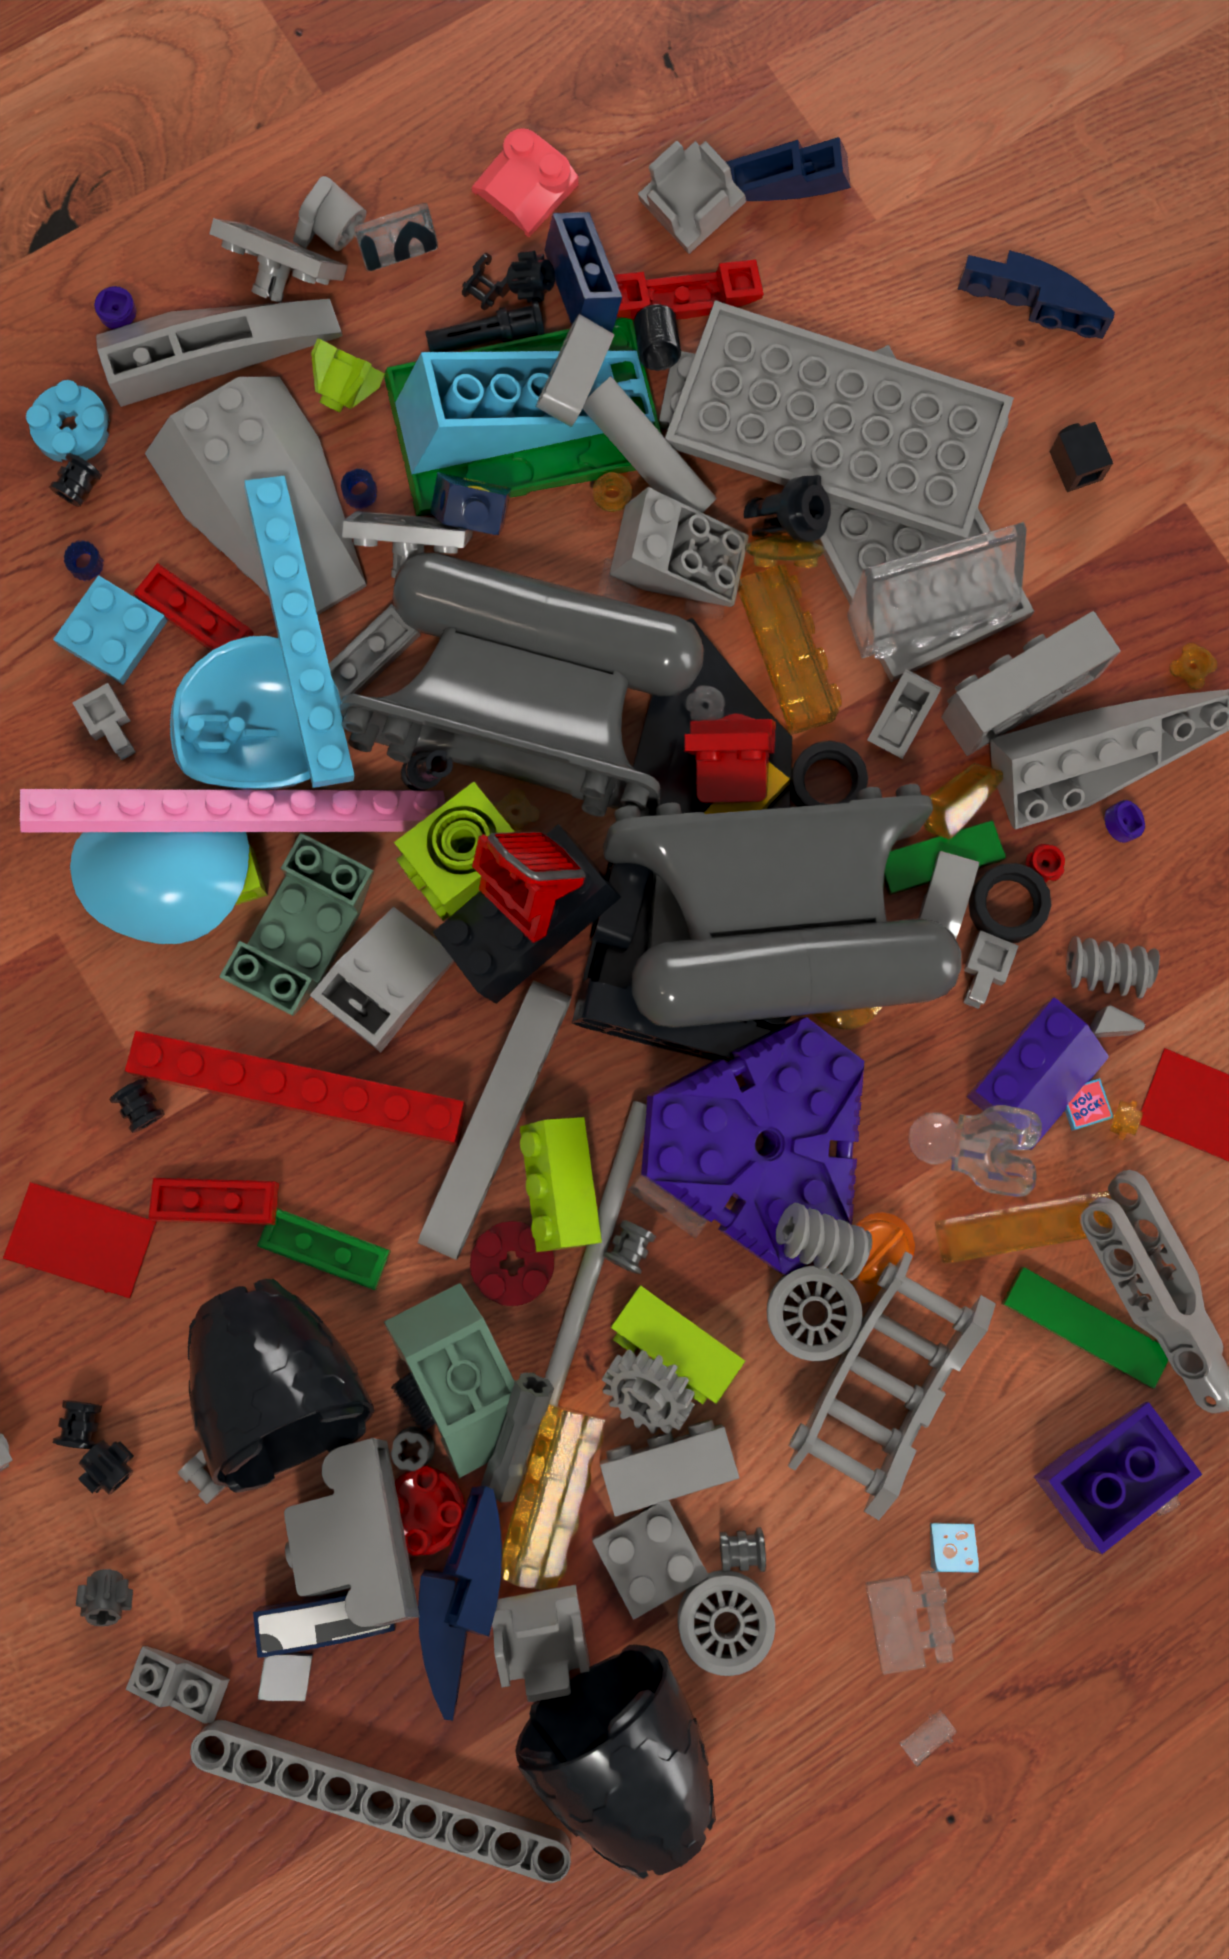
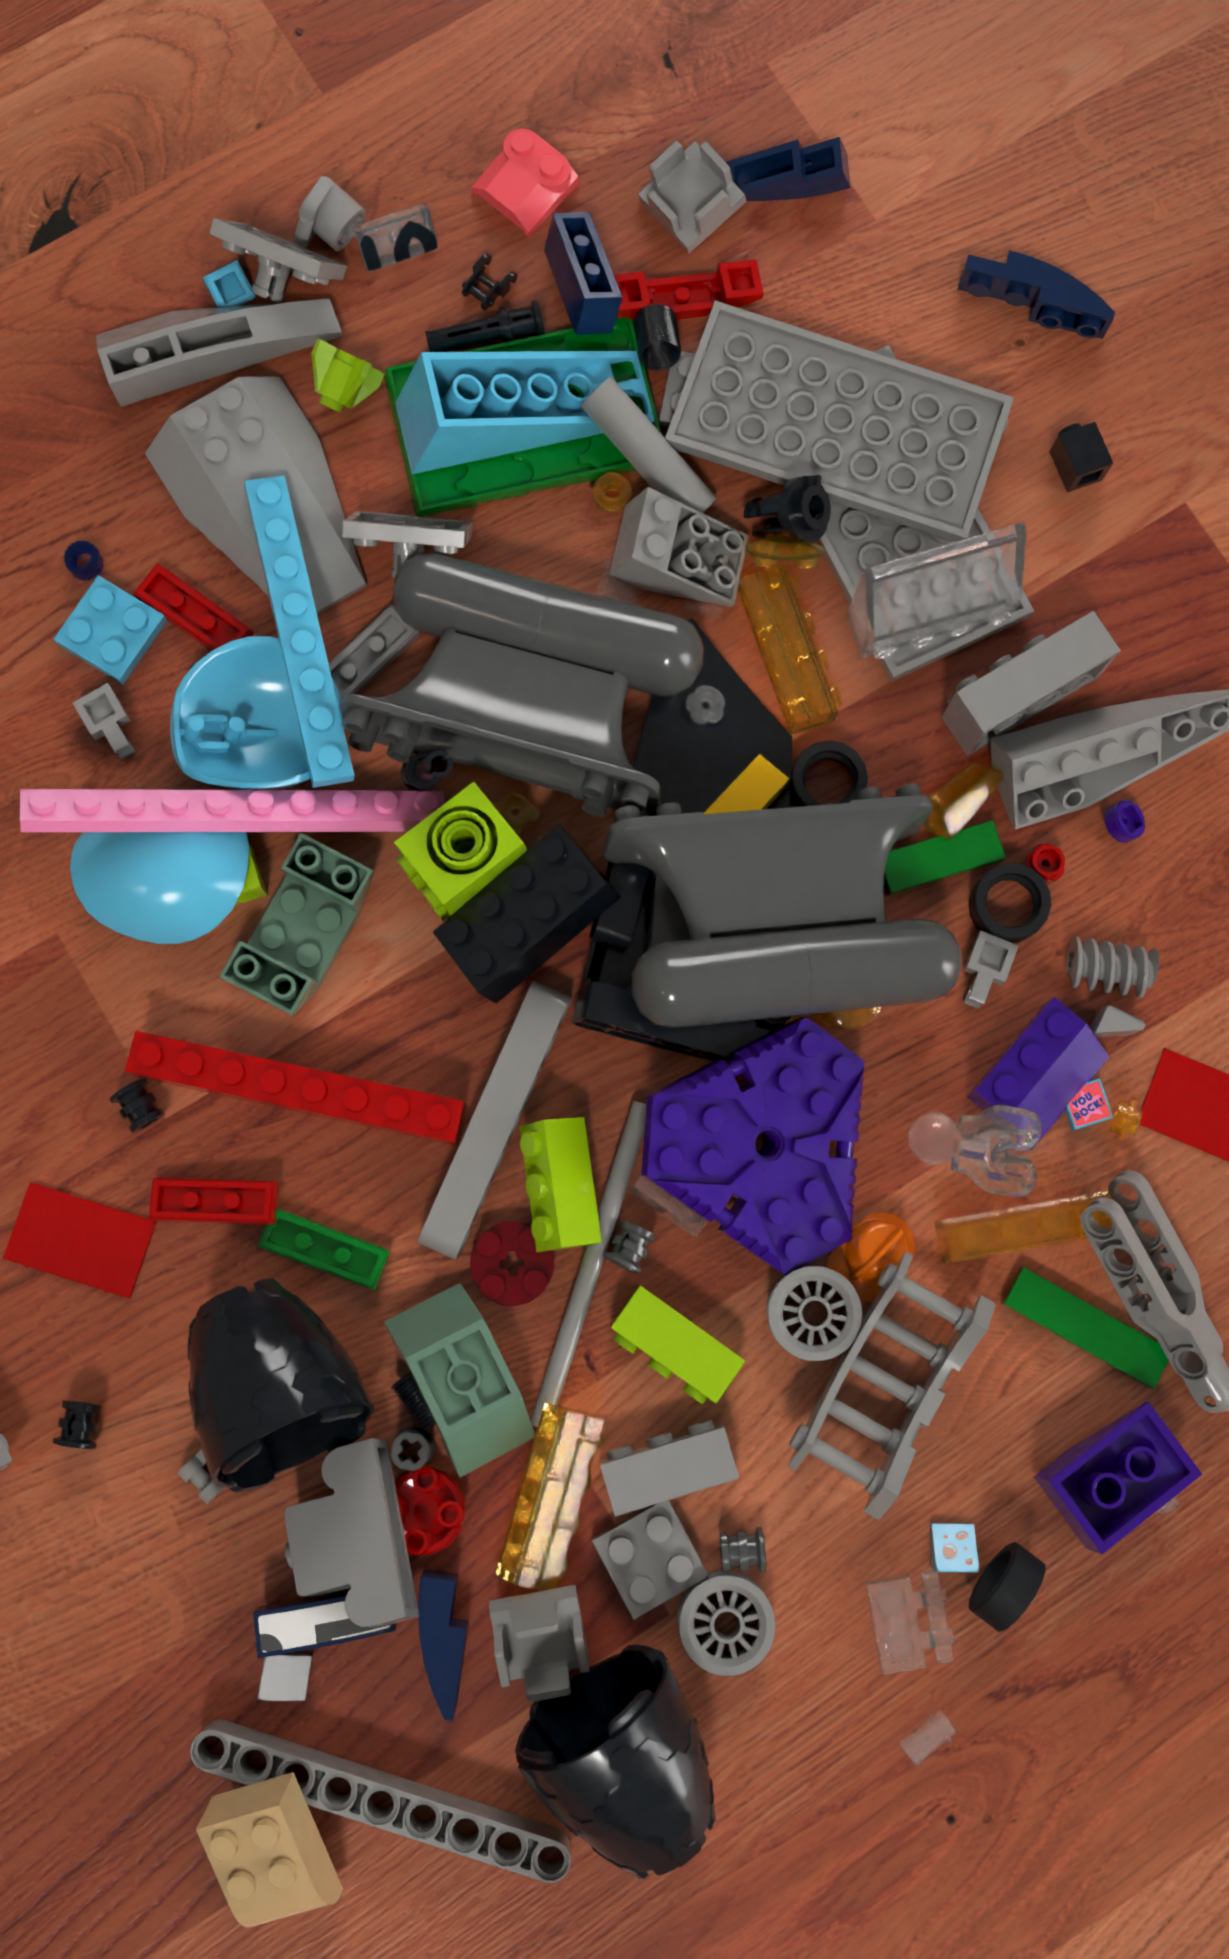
medium azure plate [26,380,110,462] -> none
black bush [49,453,102,507] -> none
dark grey gear [75,1569,133,1627] -> none
black gear [78,1440,134,1495] -> none
dark purple tile [94,286,137,329] -> none
light grey slope [126,1646,230,1724] -> none
light grey slope [310,907,454,1053] -> none
clear blue axle [340,468,378,509] -> none
dark blue torso [430,472,511,535] -> none
dark blue slope [443,1486,502,1637] -> none
red piece [472,832,586,943] -> none
dark grey axle [481,1373,554,1502] -> none
black gear [507,250,555,303] -> none
light grey beam [536,314,614,427] -> none
light grey gear [602,1350,695,1434] -> none
red piece [685,713,776,803] -> none
light grey piece [776,1203,872,1281] -> none
light grey slope [867,669,942,759] -> none
light grey slope [918,851,980,939] -> none
clear yellow plate [1169,643,1218,690] -> none
none -> tan brick [196,1772,343,1928]
none -> medium azure slope [202,260,256,308]
none -> black tyre [969,1542,1045,1632]

